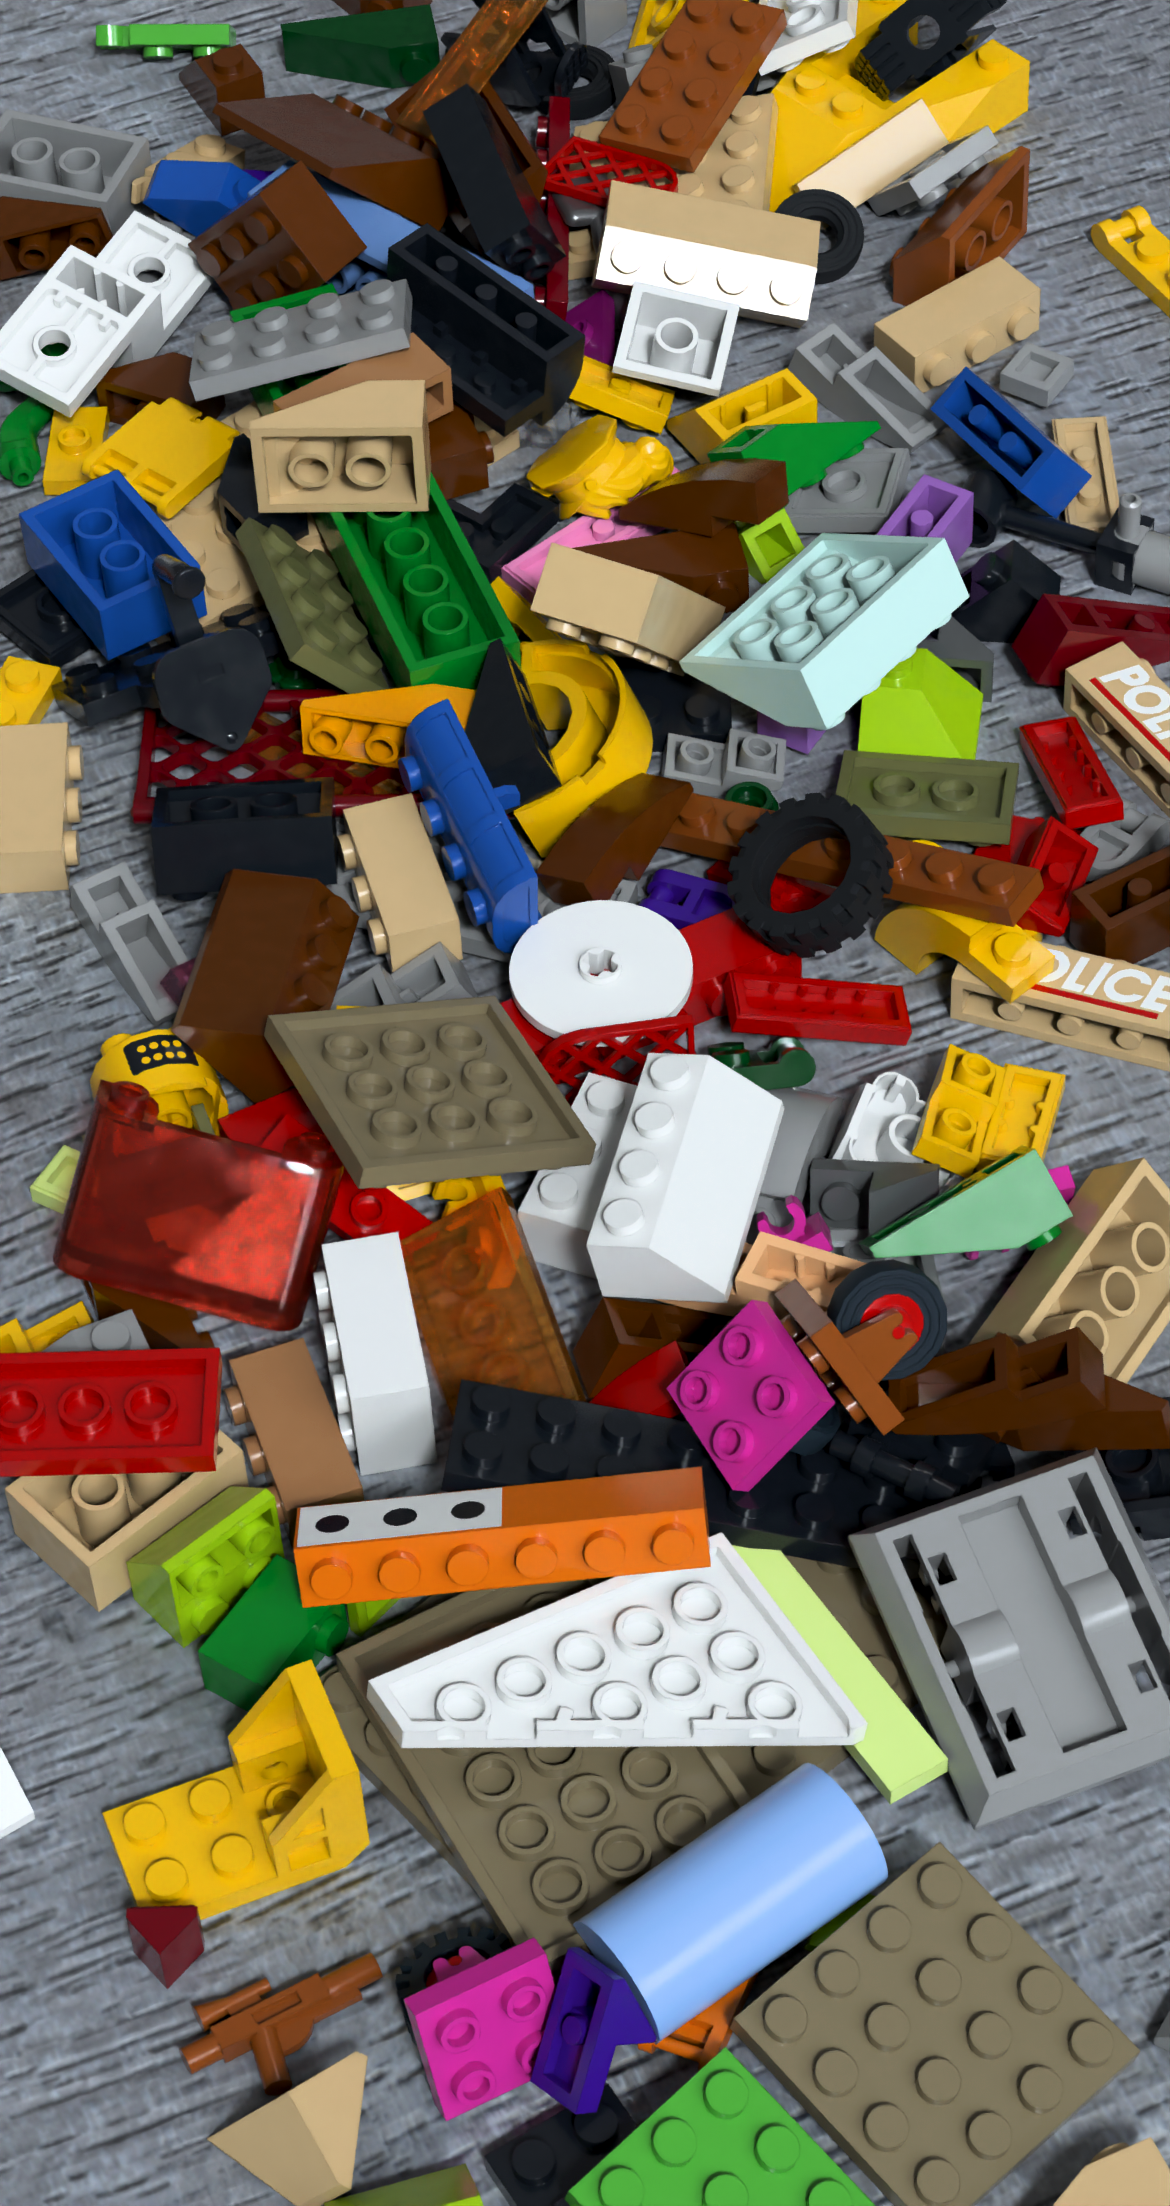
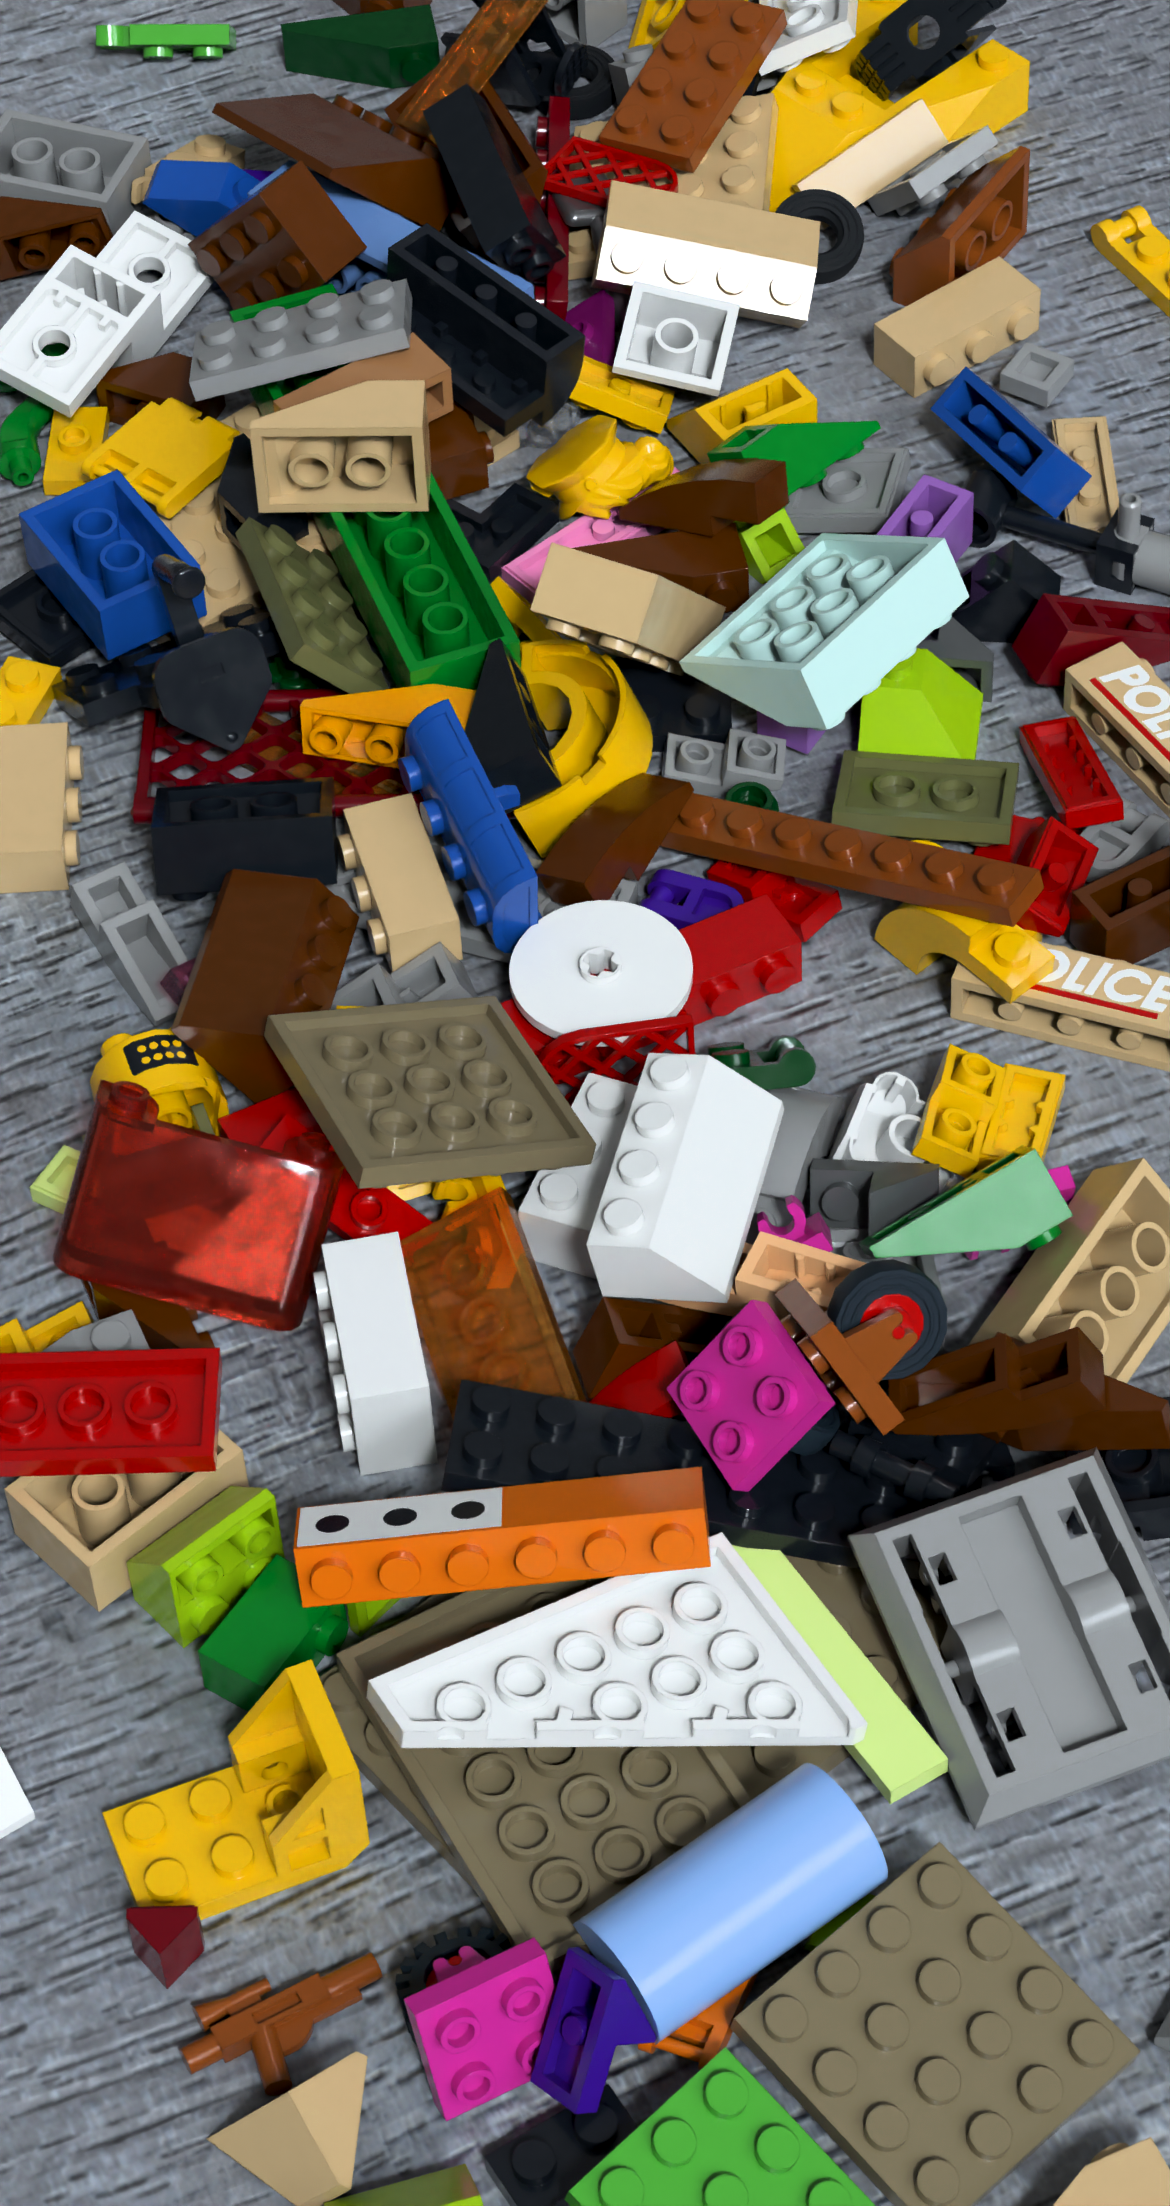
reddish brown slope [179,43,265,136] -> none
medium nougat brick [223,1338,364,1548] -> none
red plate [723,972,912,1046] -> none
black tyre [727,793,894,958] -> none
light grey slope [788,322,948,453] -> none

